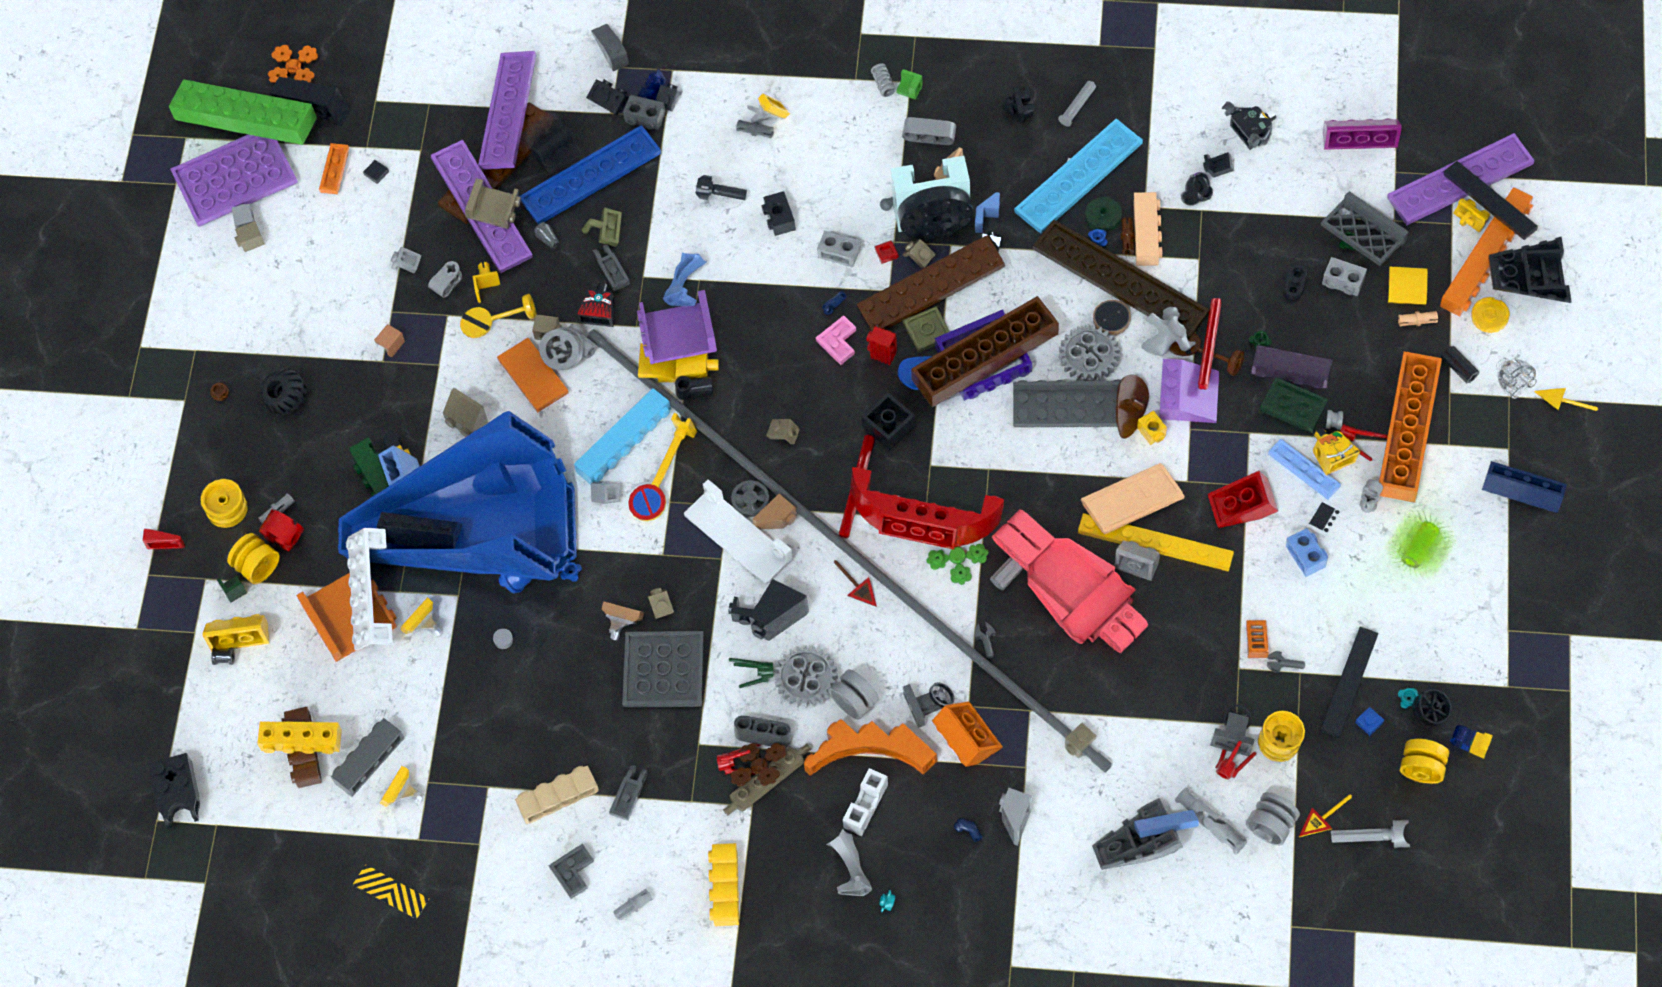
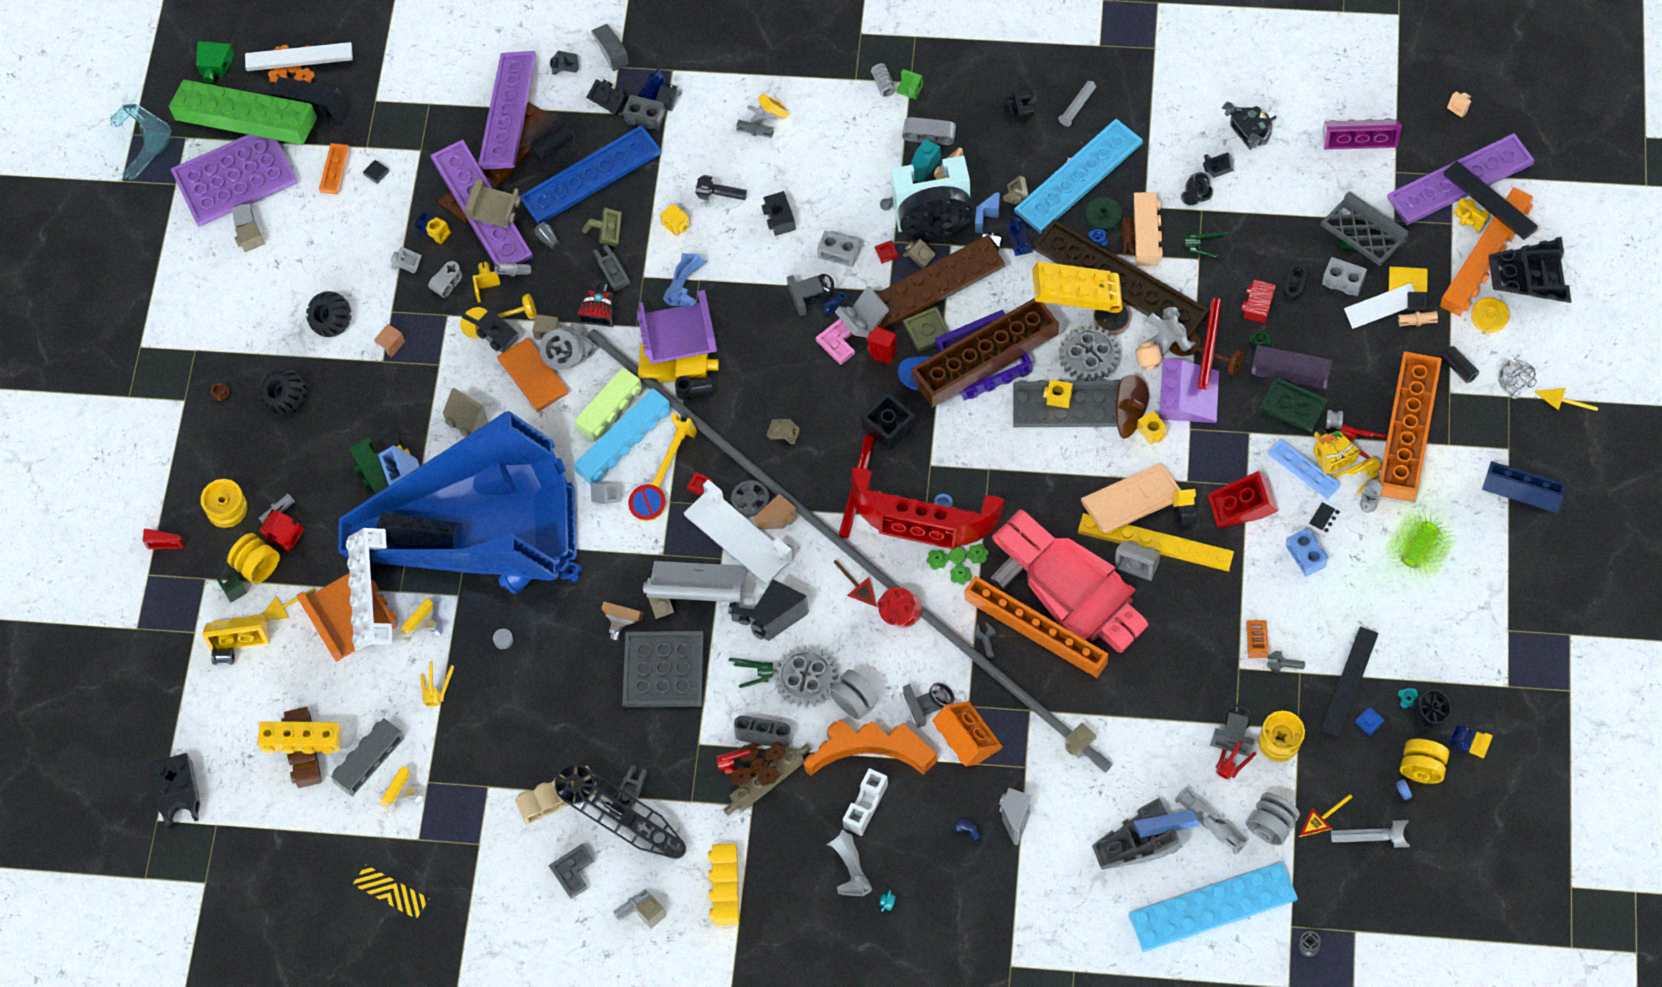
none -> clear light blue piece [109,104,171,180]
none -> green torso [196,41,234,83]
none -> white tile [245,42,353,71]
none -> yellow piece [262,588,316,621]
none -> black wheel [306,291,352,337]
none -> yellow leg [414,212,451,244]
none -> yellow plant [420,661,454,707]
none -> black brick [475,309,518,353]
none -> light grey axle [495,262,531,277]
none -> black bracket [550,51,579,75]
none -> black beam [555,764,686,859]
none -> yellowish green brick [574,367,642,441]
none -> dark tan brick [635,894,666,929]
none -> light grey door [643,561,746,603]
none -> yellow brick [660,203,690,237]
none -> red tile [687,472,713,496]
none -> dark grey piece [786,274,834,316]
none -> light grey bracket [835,286,889,338]
none -> red brick [877,586,922,628]
none -> teal slope [910,139,941,183]
none -> medium blue tile [934,494,953,507]
none -> orange brick [964,576,1108,678]
none -> dark tan bracket [1003,176,1028,205]
none -> clear blue hinge [1006,217,1033,256]
none -> yellow hinge [1032,261,1123,313]
none -> yellow brick [1043,380,1073,408]
none -> medium azure plate [1128,862,1298,953]
none -> light nougat head [1135,341,1162,370]
none -> leg [1172,489,1197,527]
none -> dark green plant [1185,232,1228,258]
none -> brick [1241,279,1276,324]
none -> dark grey wheel [1298,931,1321,957]
none -> yellow plant [1331,456,1381,495]
none -> white sticker [1344,283,1414,329]
none -> medium blue tile [1396,779,1412,800]
none -> black tile [1407,292,1427,312]
none -> light nougat tile [1447,91,1471,117]

